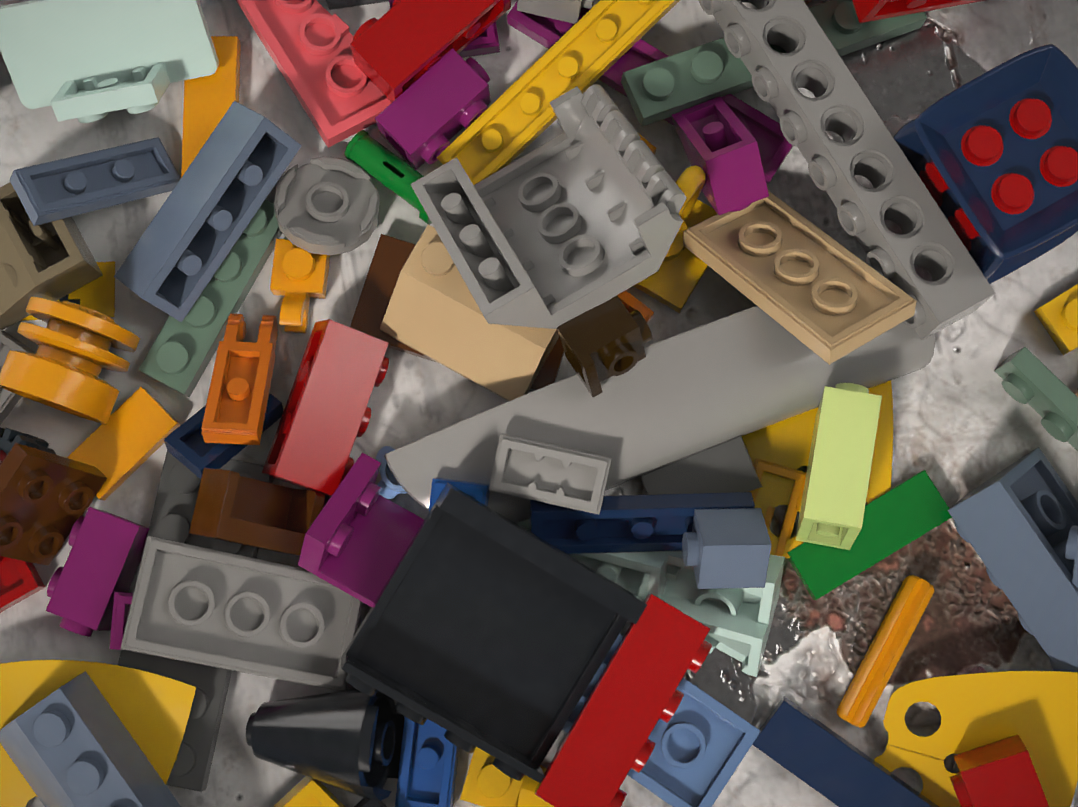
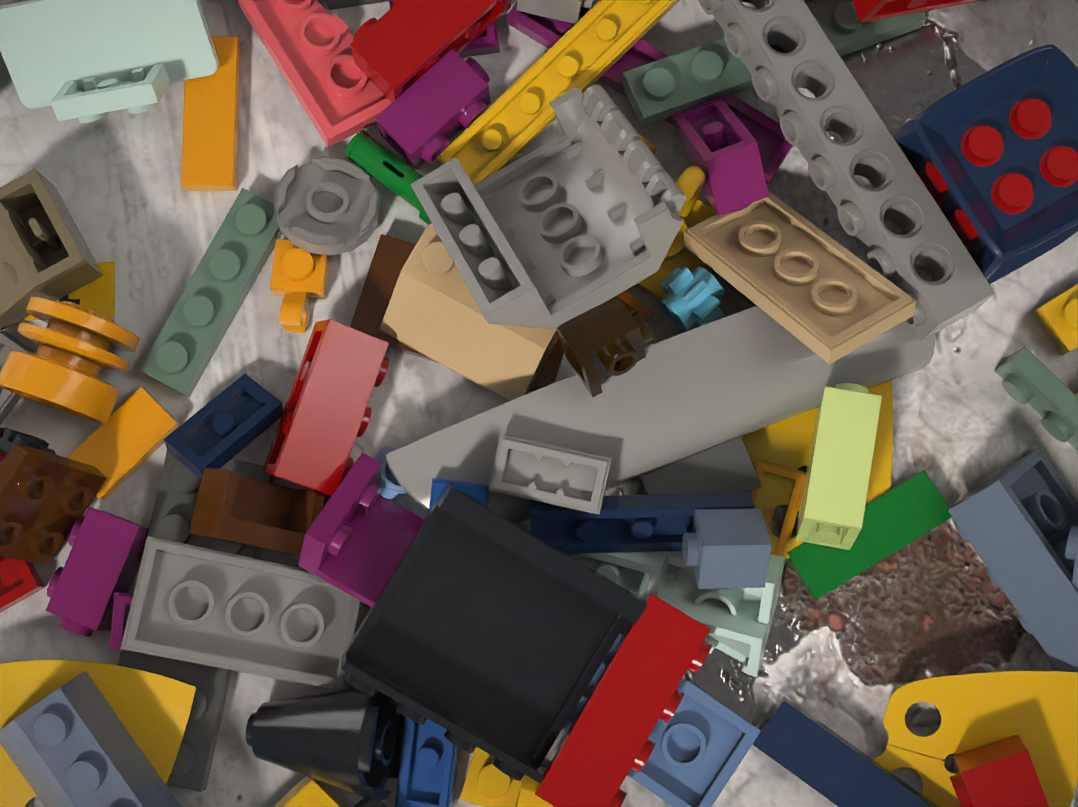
sand blue tile [10,137,181,226] -> none
sand blue brick [114,101,302,322] -> none
orange hinge [201,314,278,445] -> none
light orange axle [837,575,935,728] -> none
none -> medium azure gear [658,266,725,332]

